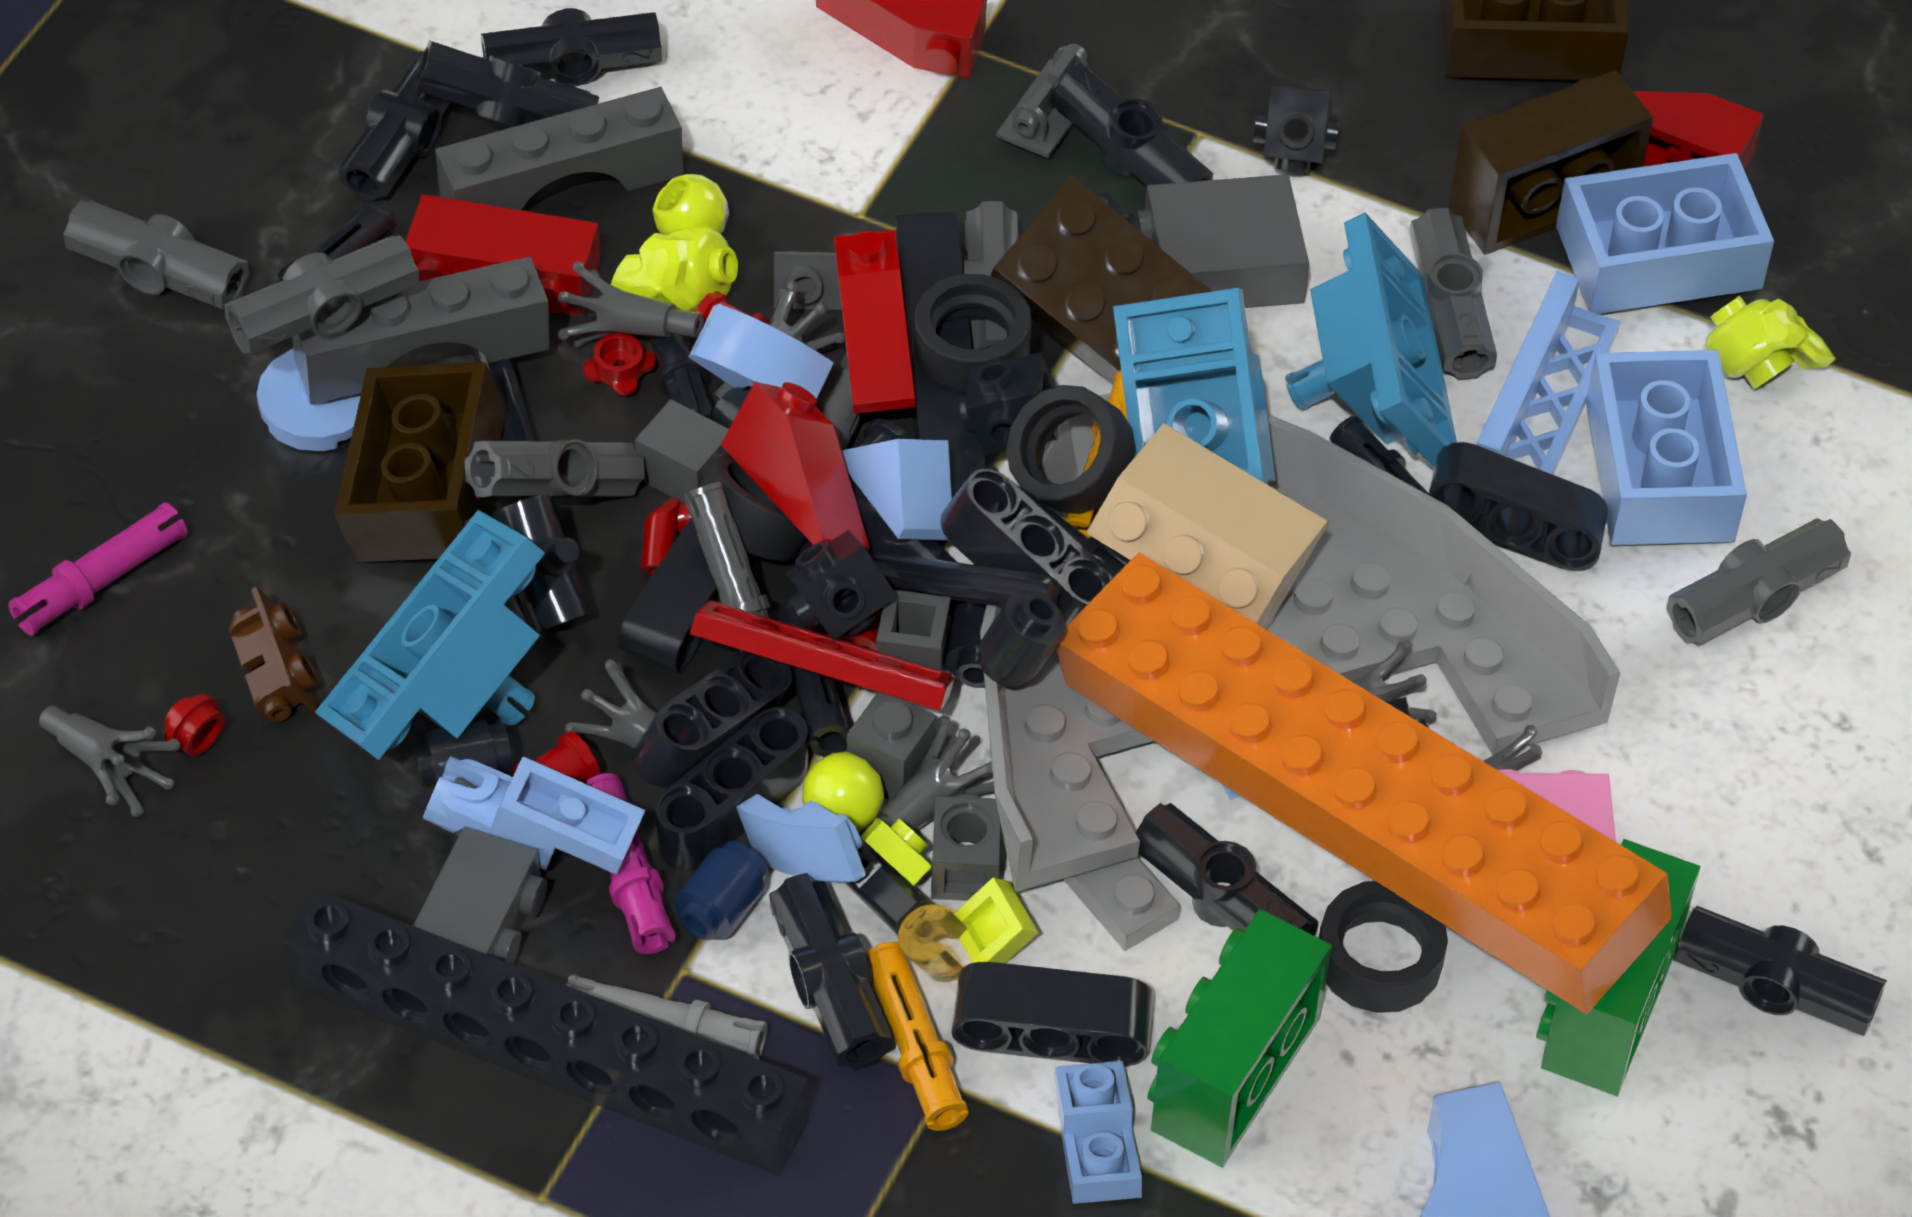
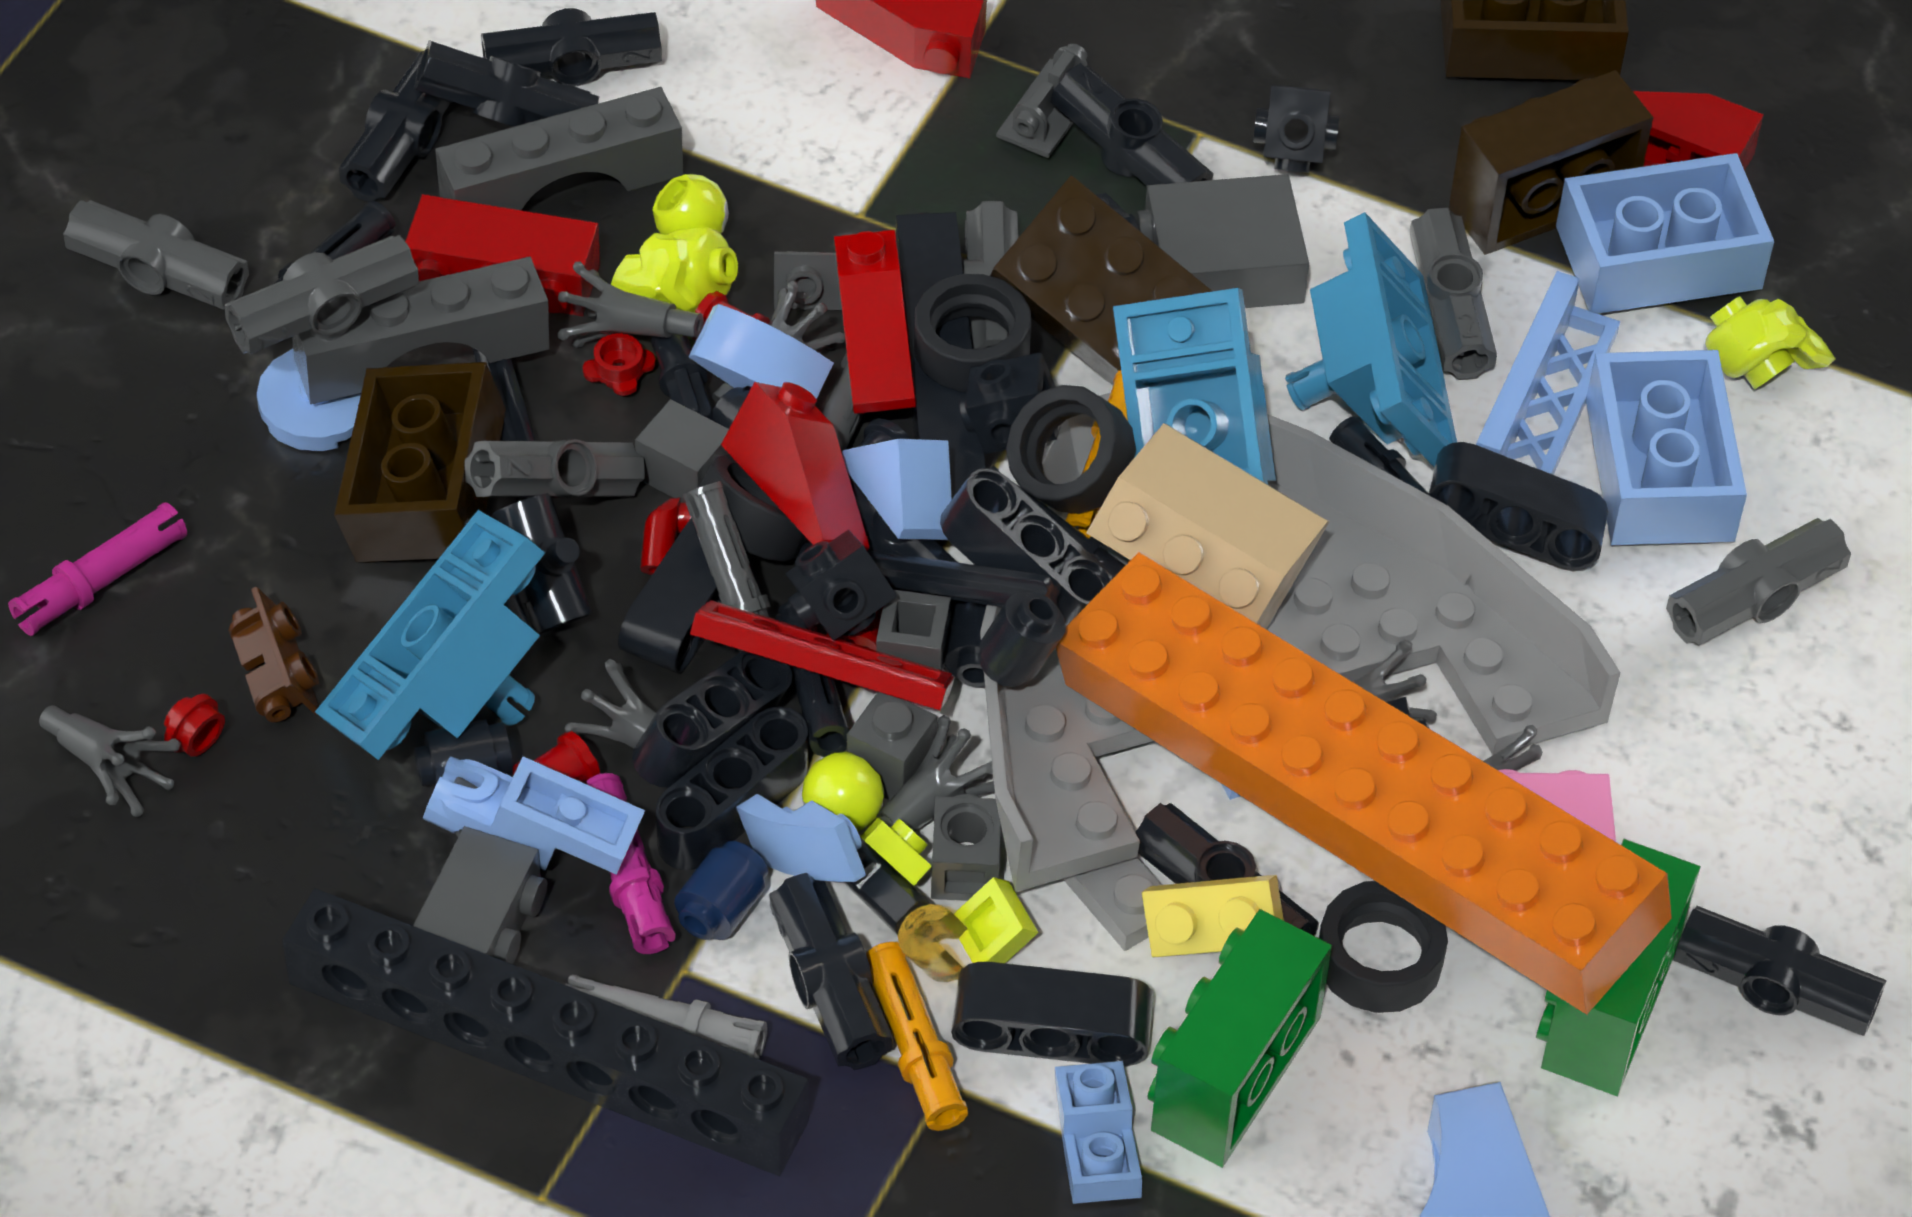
none -> light yellow plate [1142,875,1284,957]

